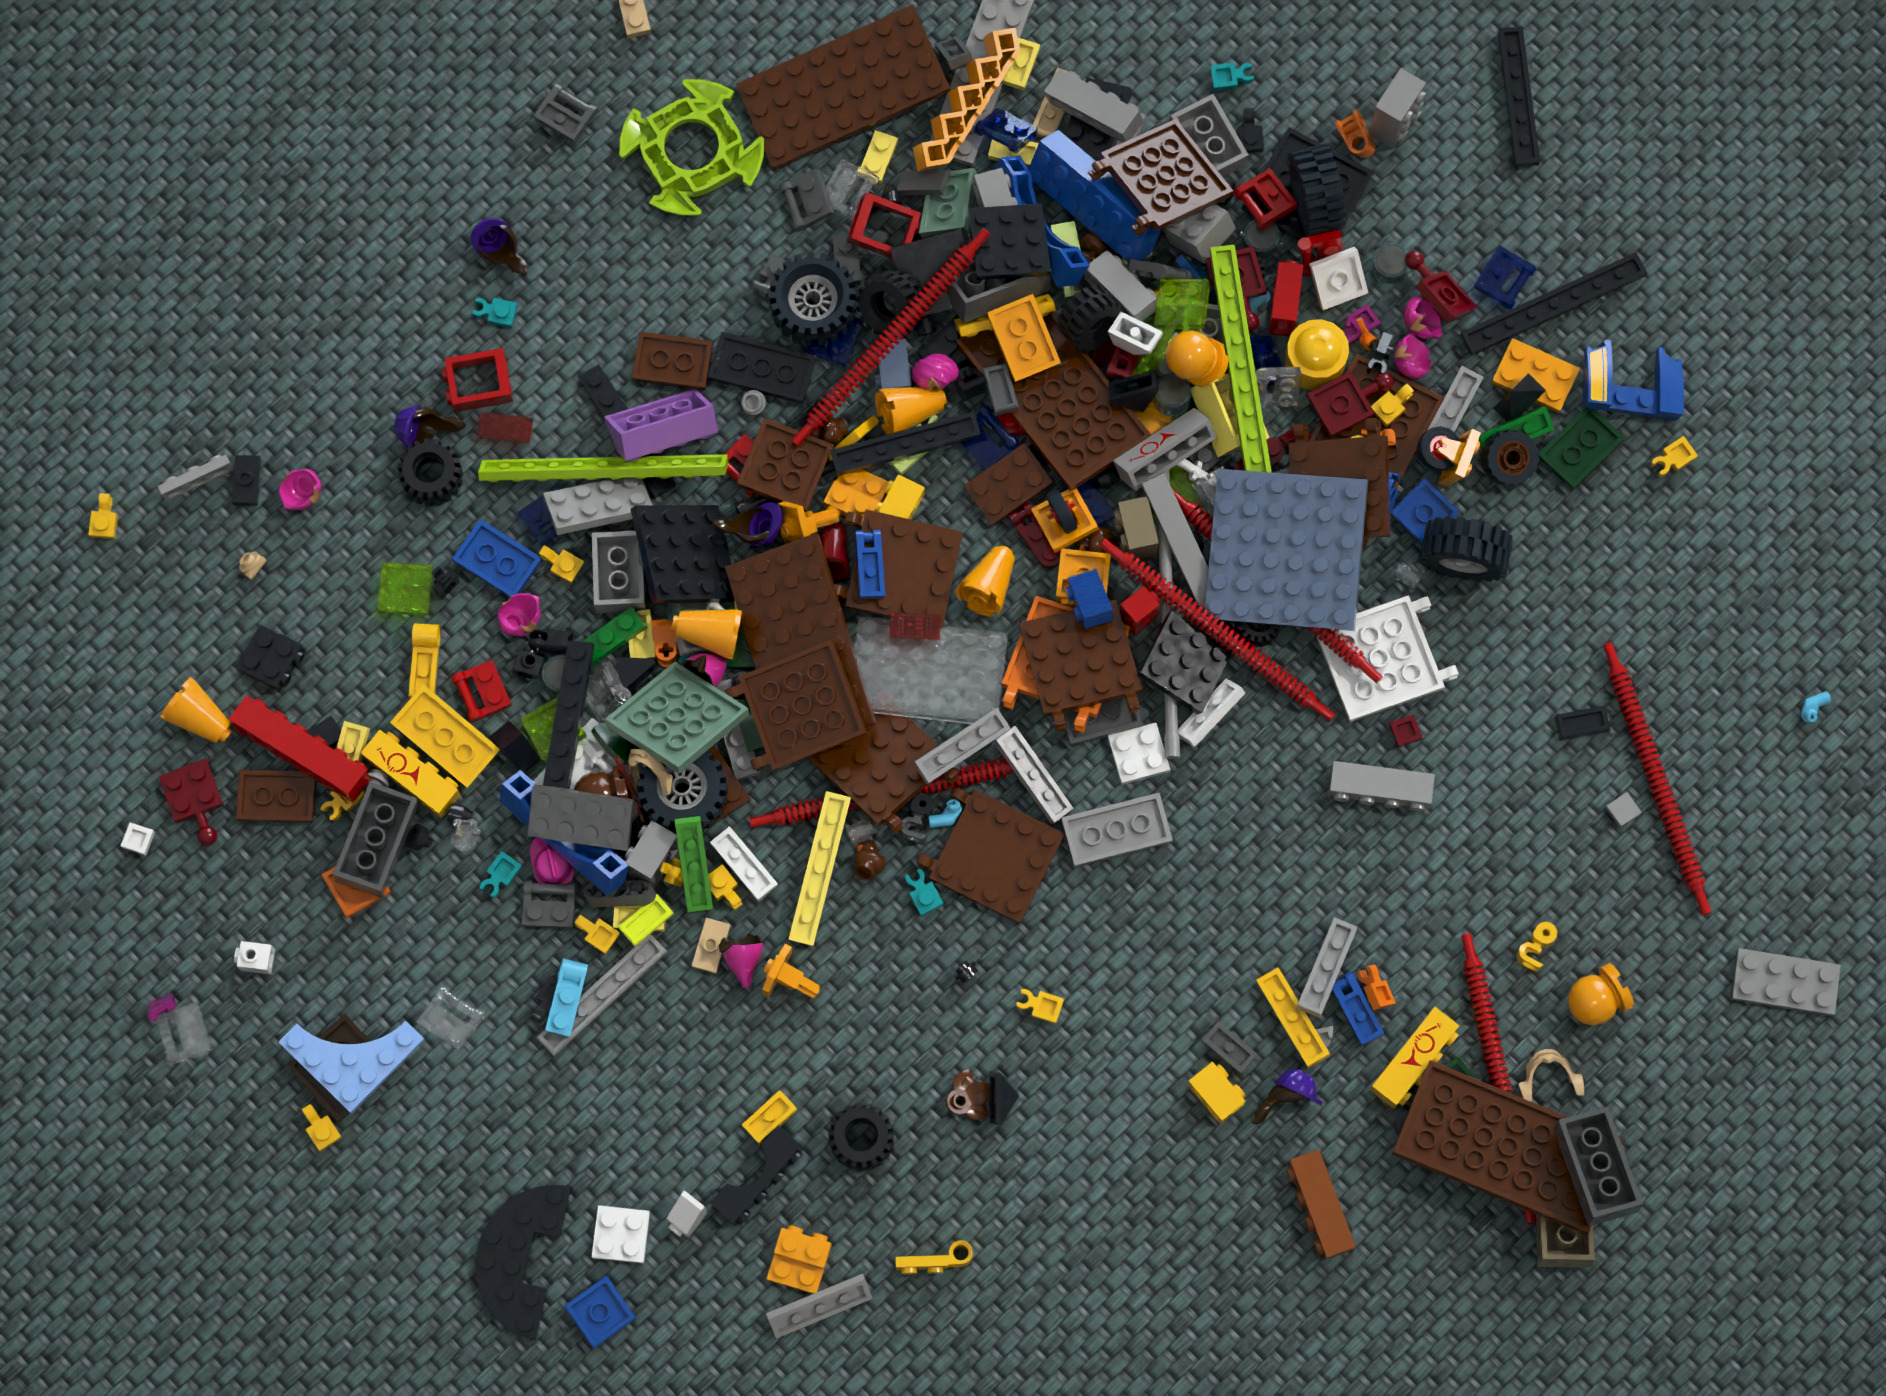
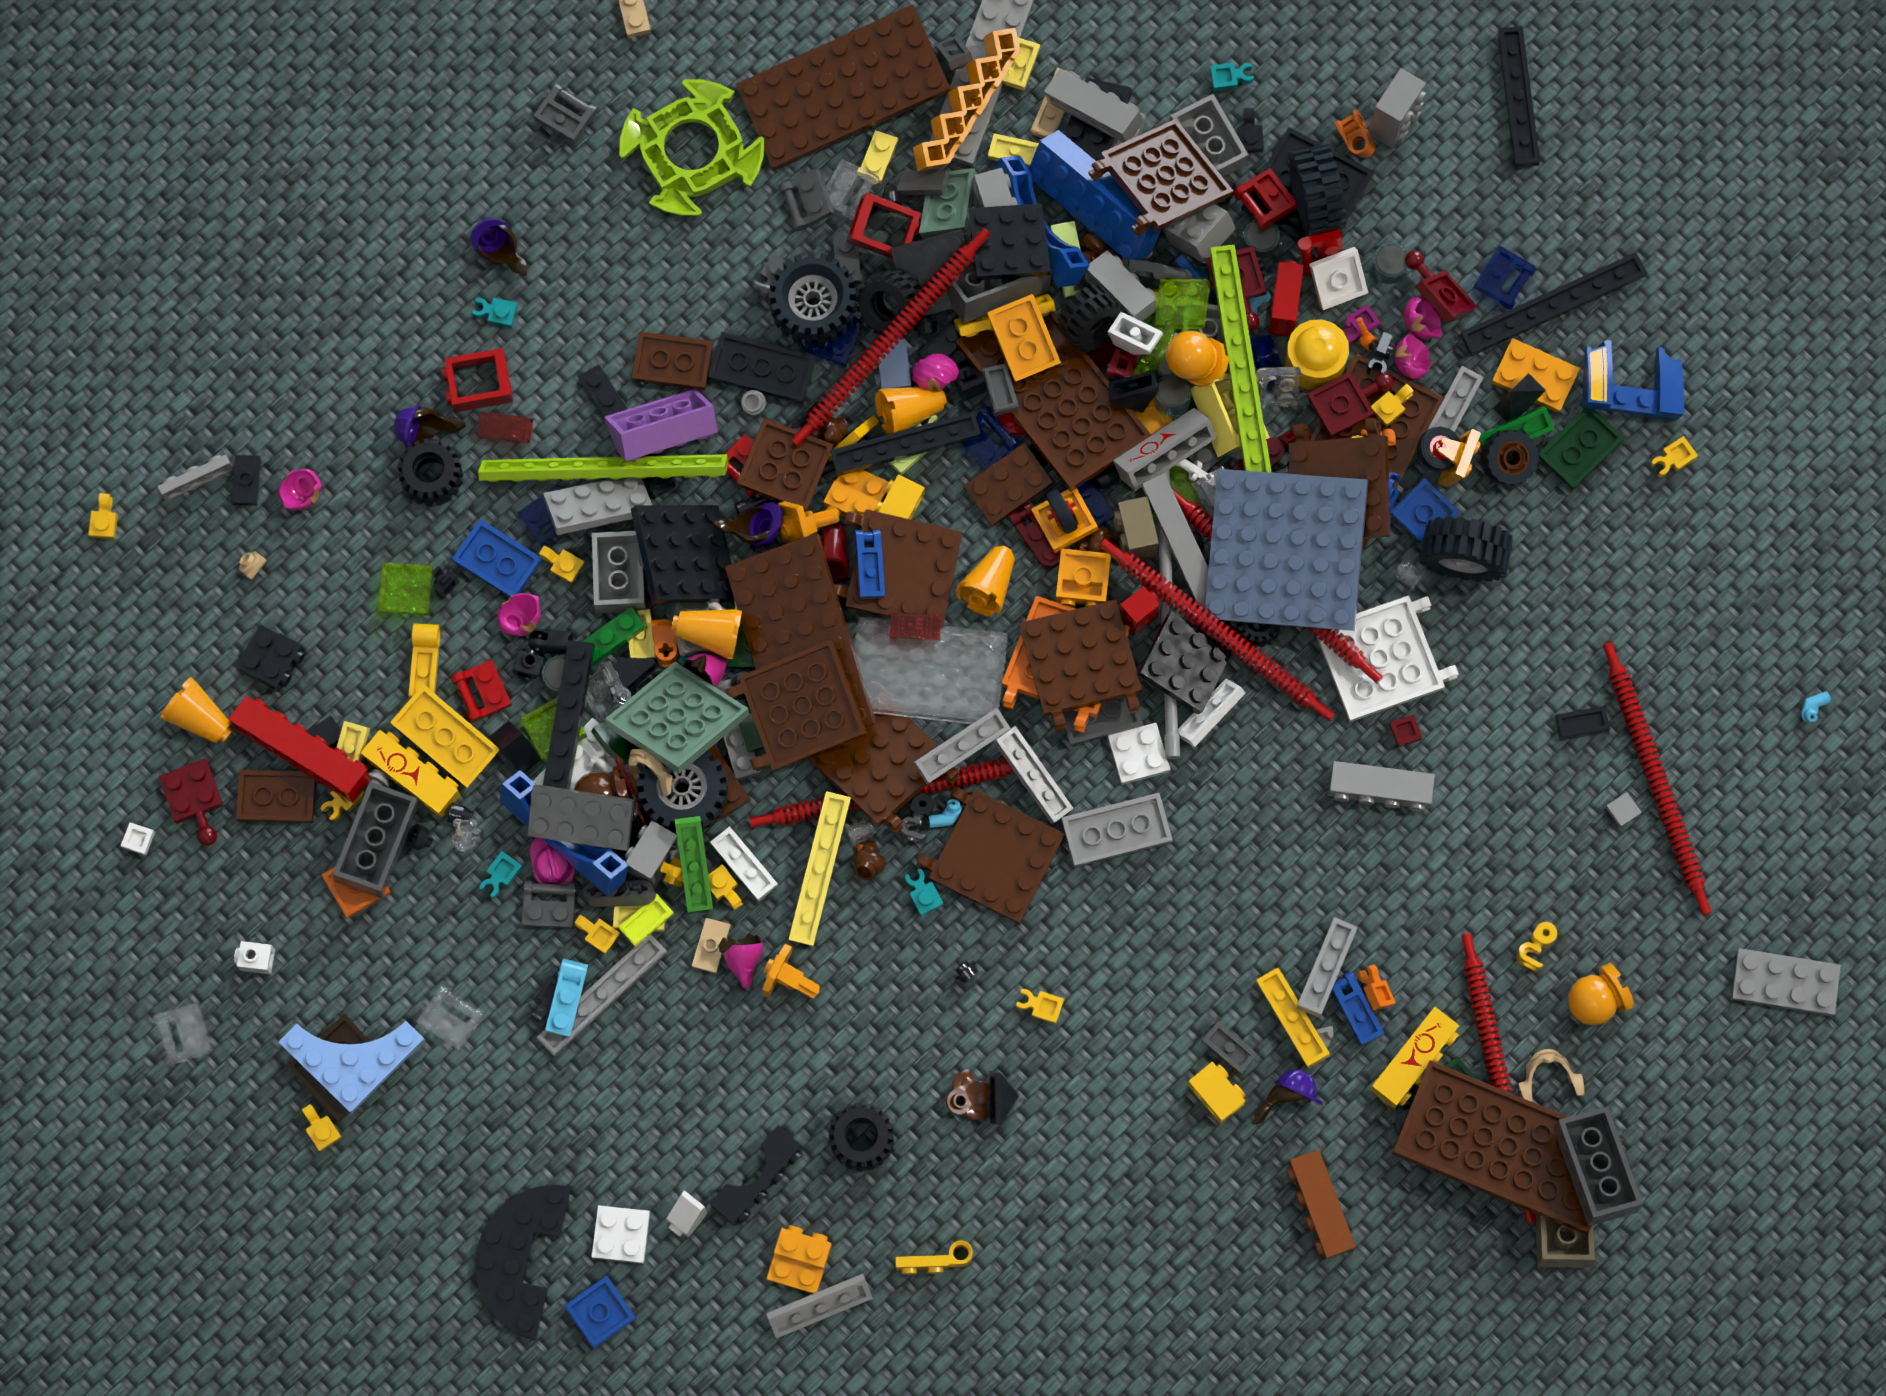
magenta tile [148,993,176,1022] -> none
yellow plate [742,1090,798,1145] -> none
clear blue plate [974,108,1038,154] -> none
blue brick [1065,569,1113,629] -> none

